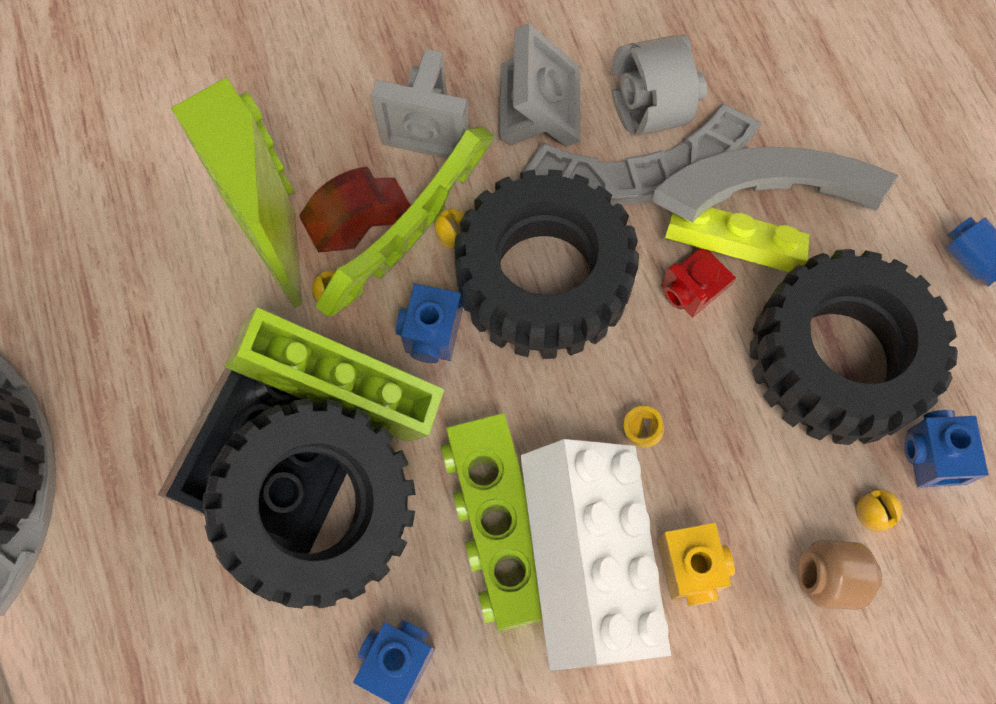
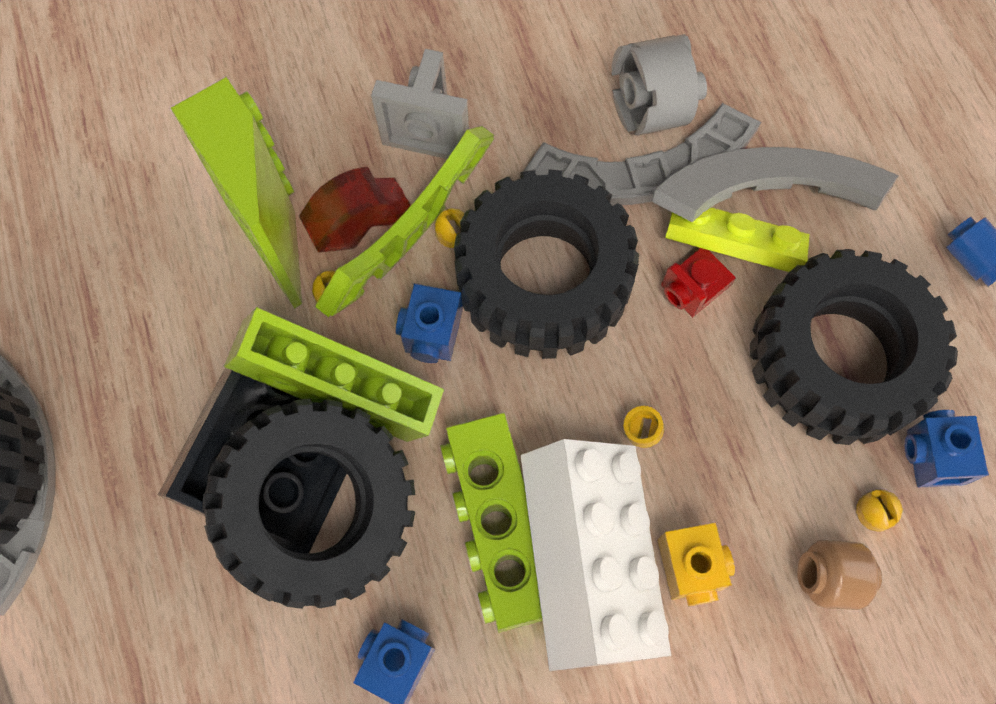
light grey bracket [500,23,581,147] -> none

